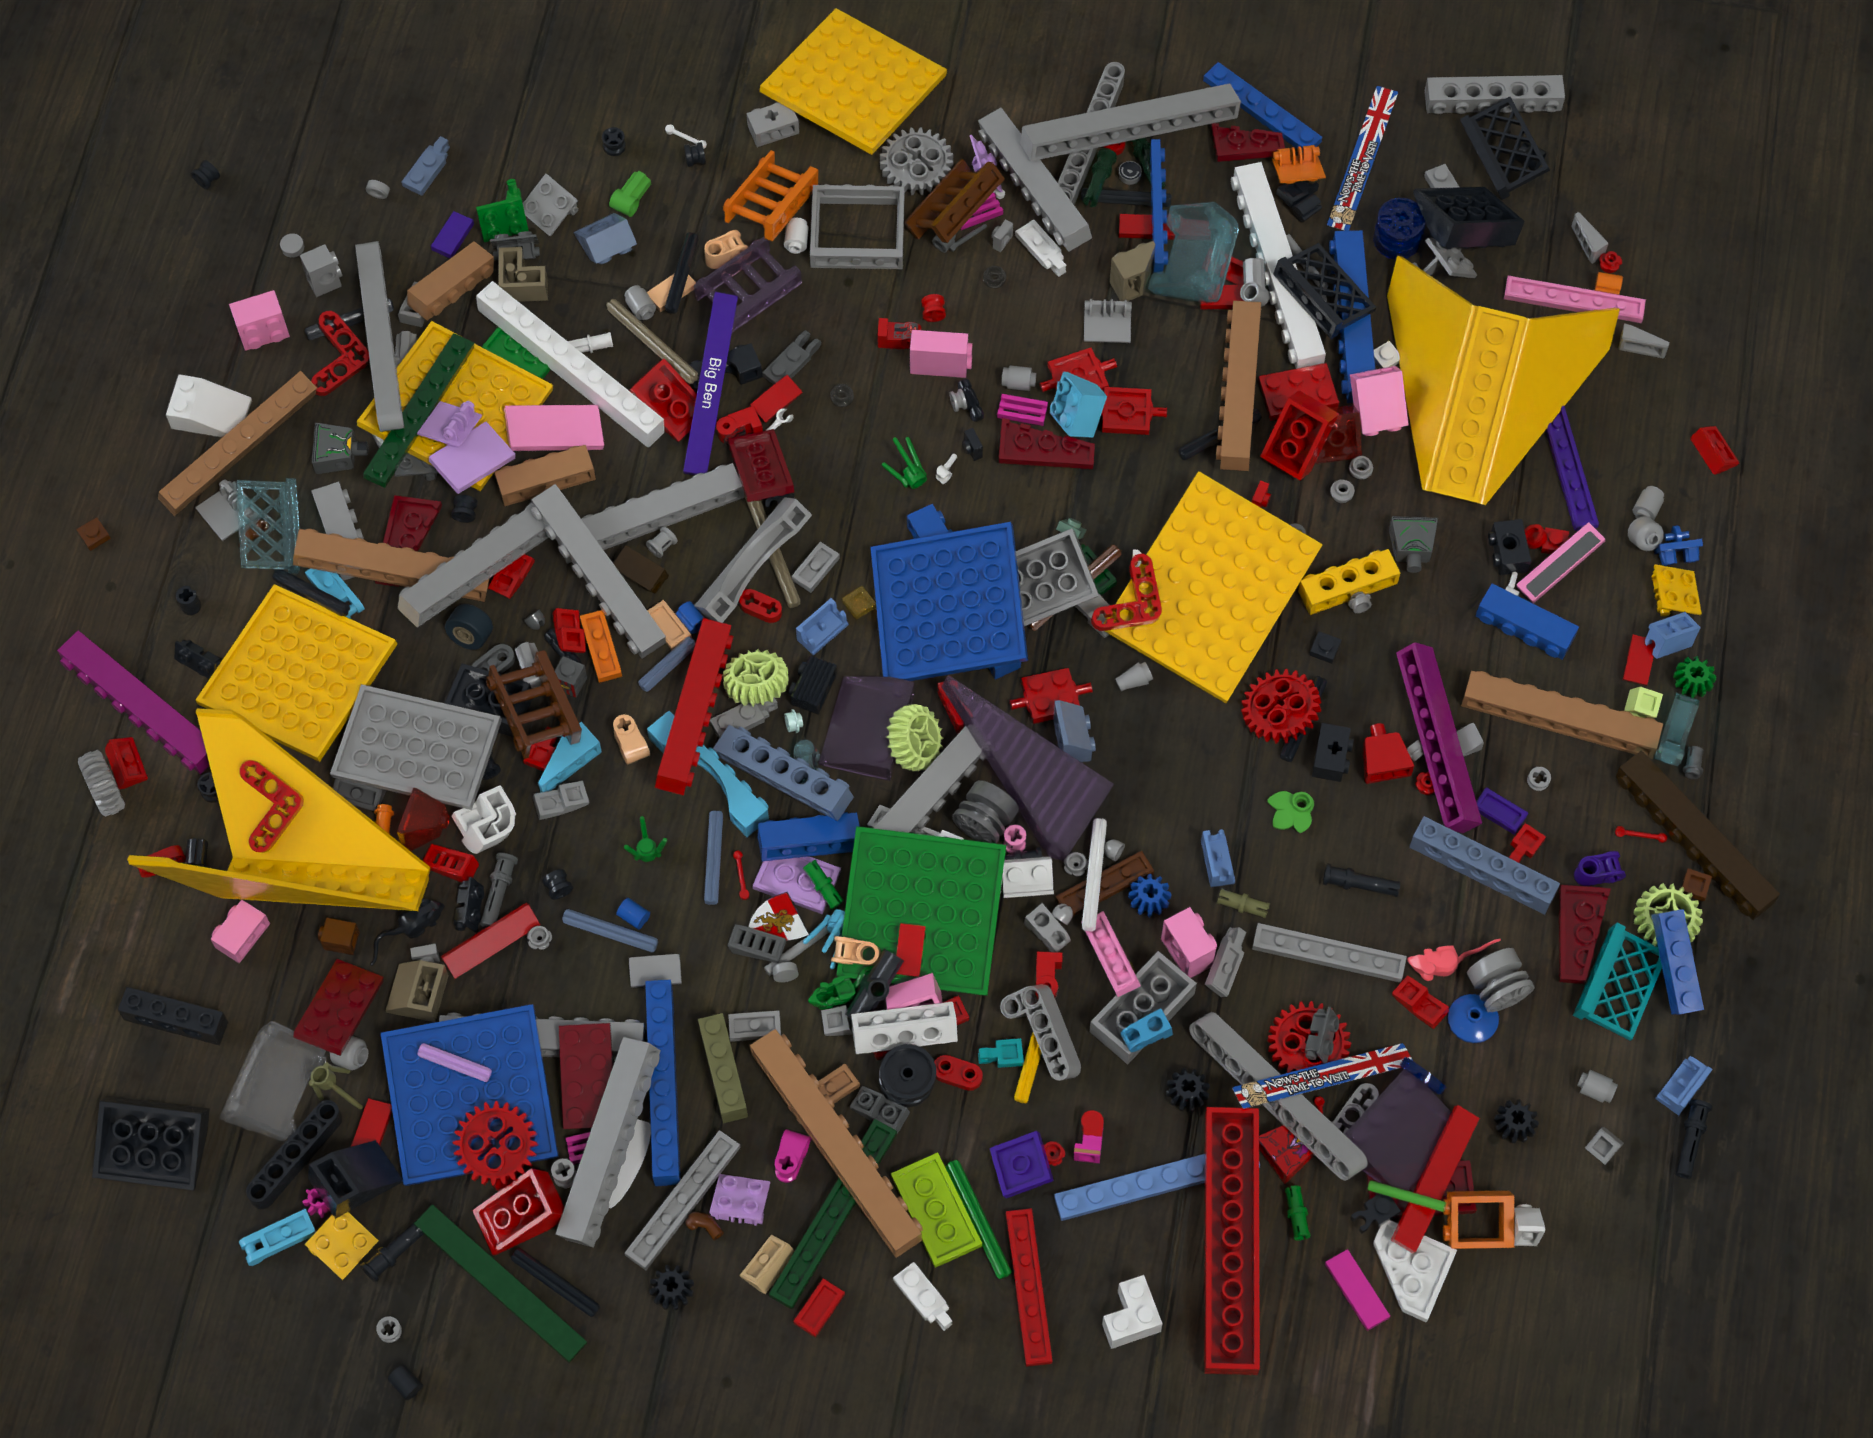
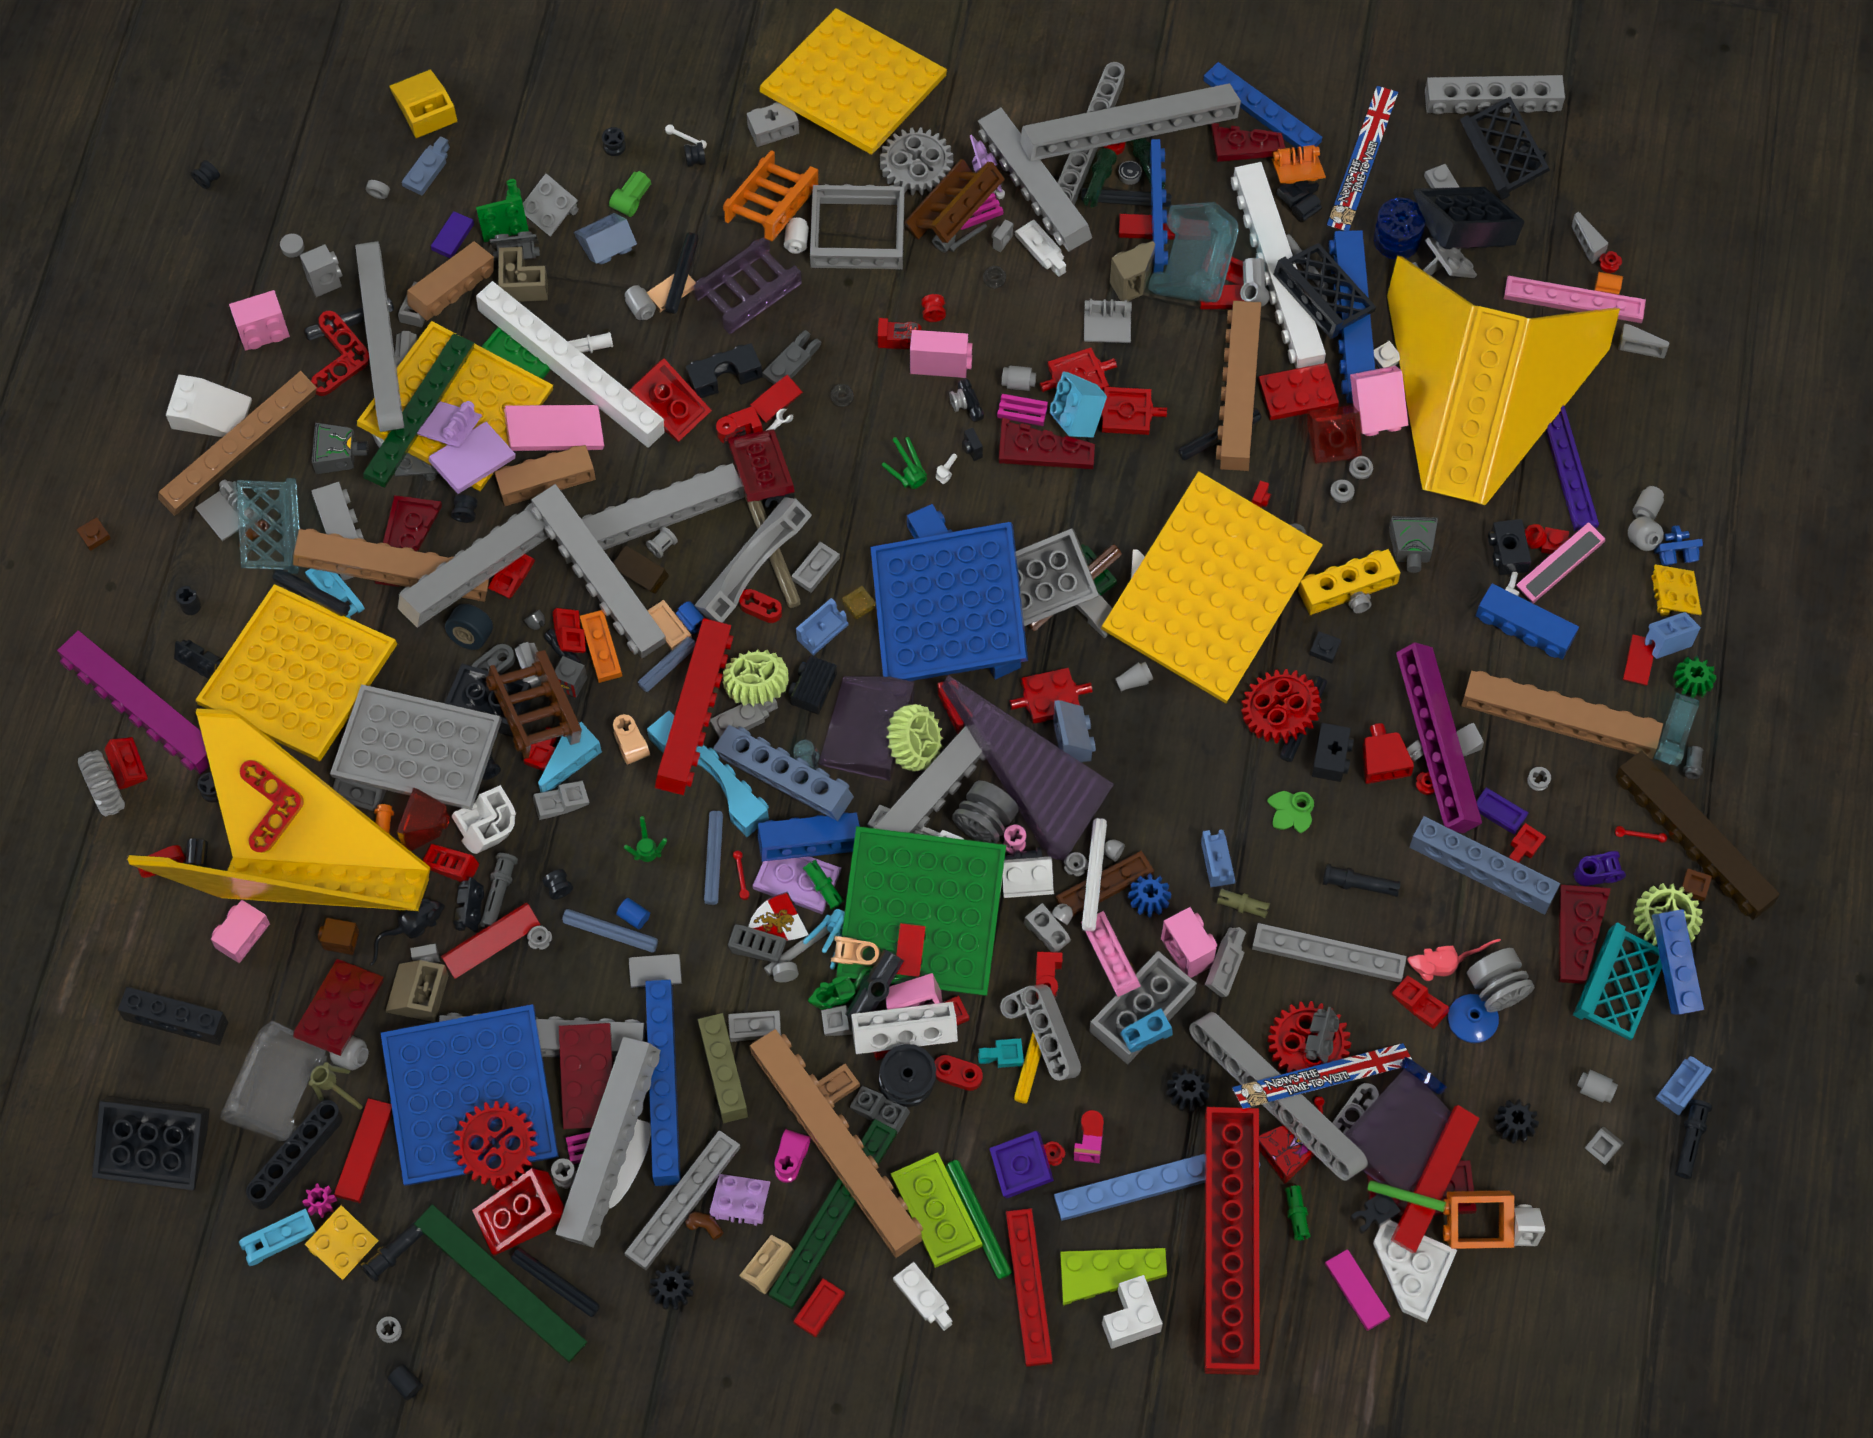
black slope [308,1140,403,1219] -> none
lavender axle [418,1043,492,1082] -> none
dark tan axle [606,299,699,384] -> none
dark purple tile [683,292,738,475] -> none
light nougat piece [704,230,750,269] -> none
light aqua plate [784,709,803,733] -> none
sand green plate [1056,518,1086,540] -> none
red beam [1091,554,1162,631] -> none
red brick [1260,390,1339,480] -> none
yellowish green brick [1624,687,1663,718] -> none
red slope [1691,426,1739,475] -> none
none -> yellow slope [389,69,457,138]
none -> lime wing [1060,1248,1167,1306]

